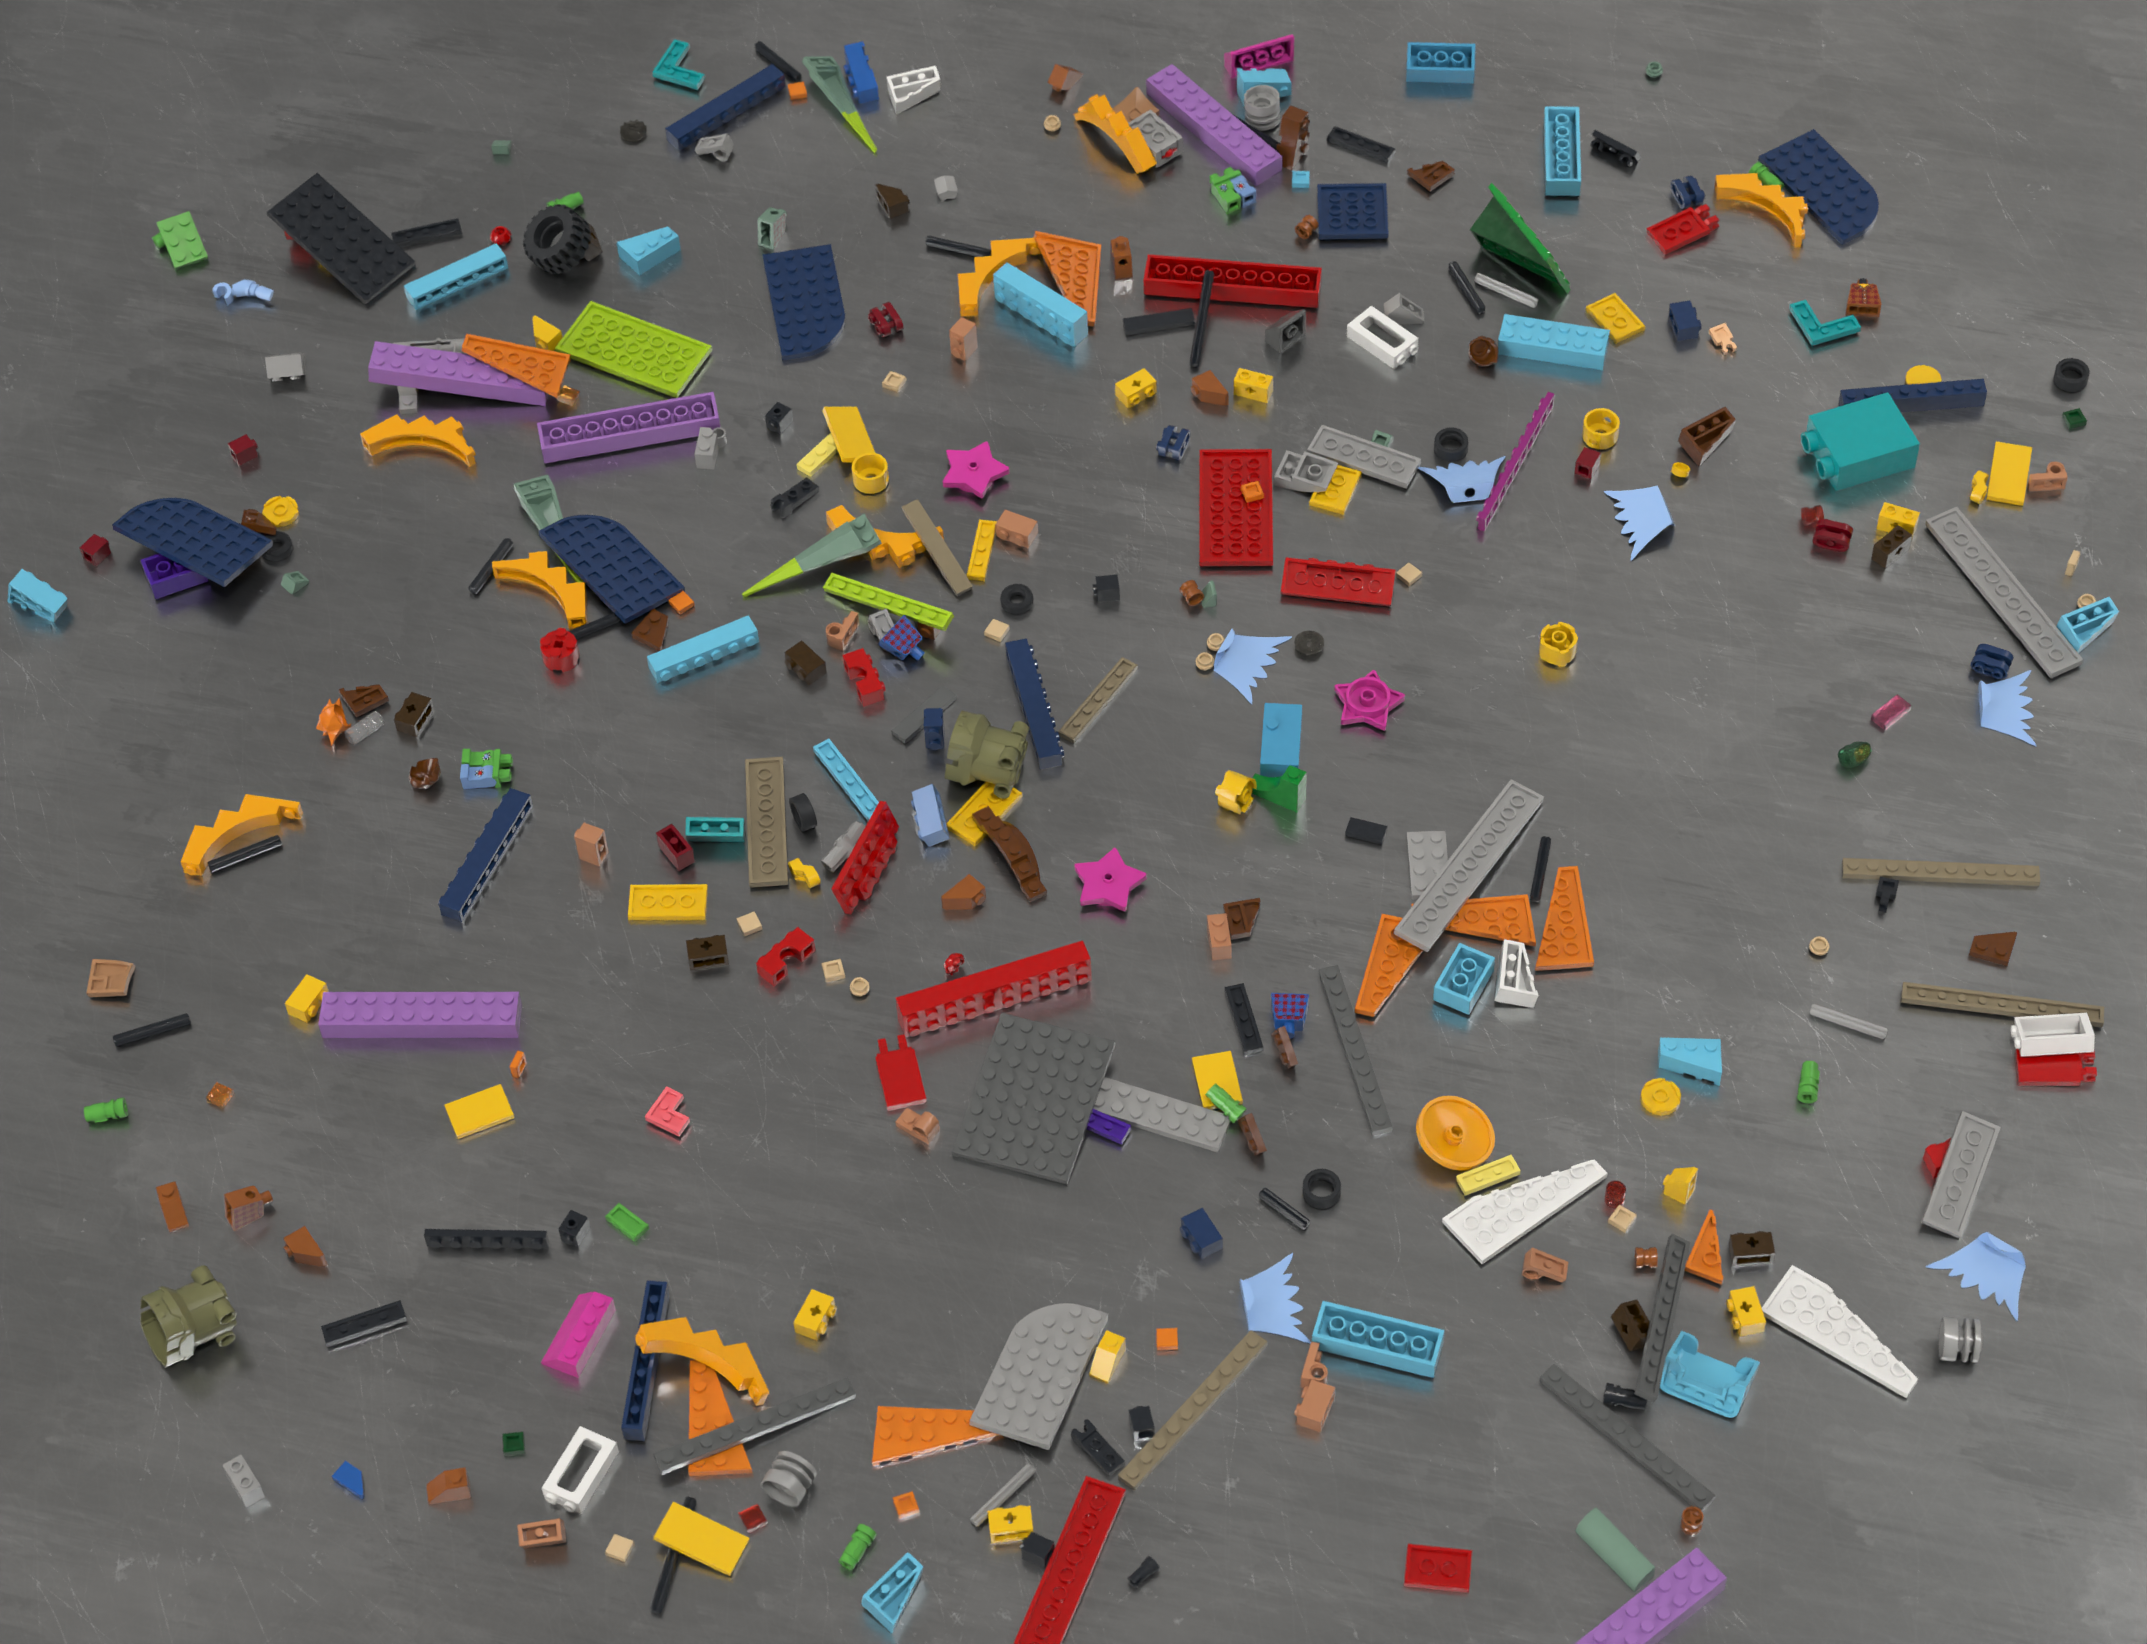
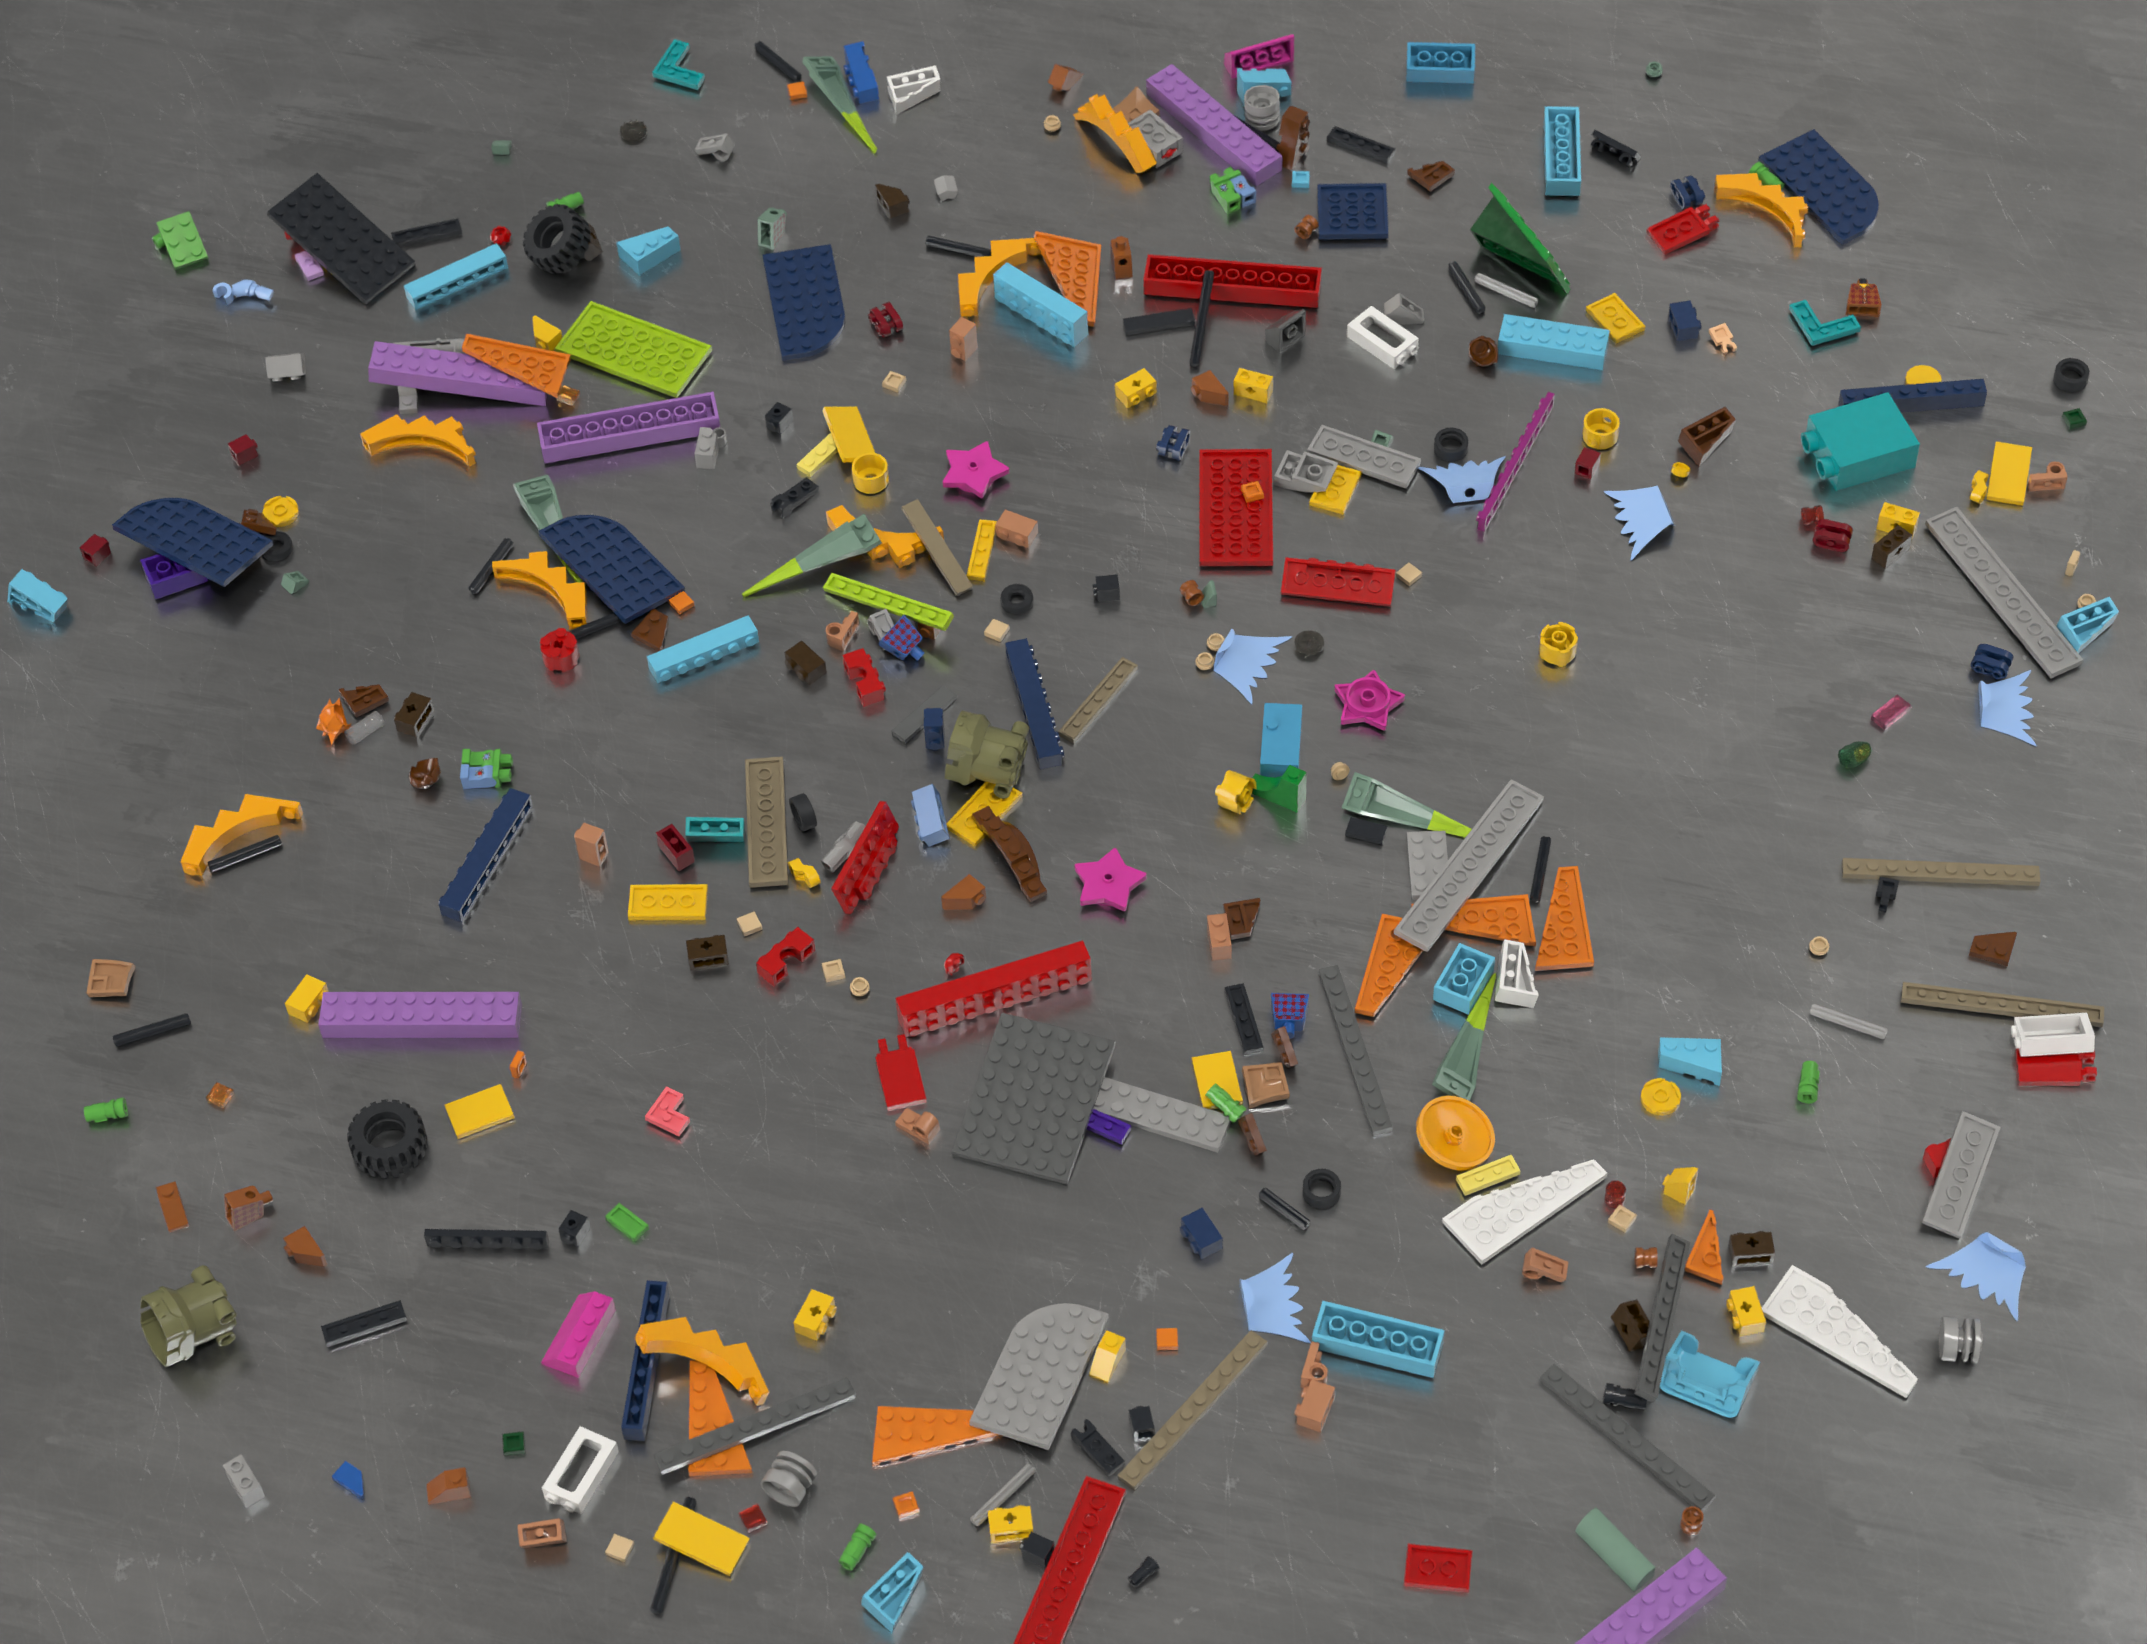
dark blue brick [665,64,786,151] -> none
medium azure plate [813,739,879,821] -> none
none -> lavender plate [295,251,324,281]
none -> black tyre [347,1099,427,1178]
none -> medium nougat plate [1242,1062,1290,1109]
none -> tan plate [1331,762,1350,781]
none -> sand green plate [1342,772,1472,838]
none -> sand green plate [1432,973,1497,1101]

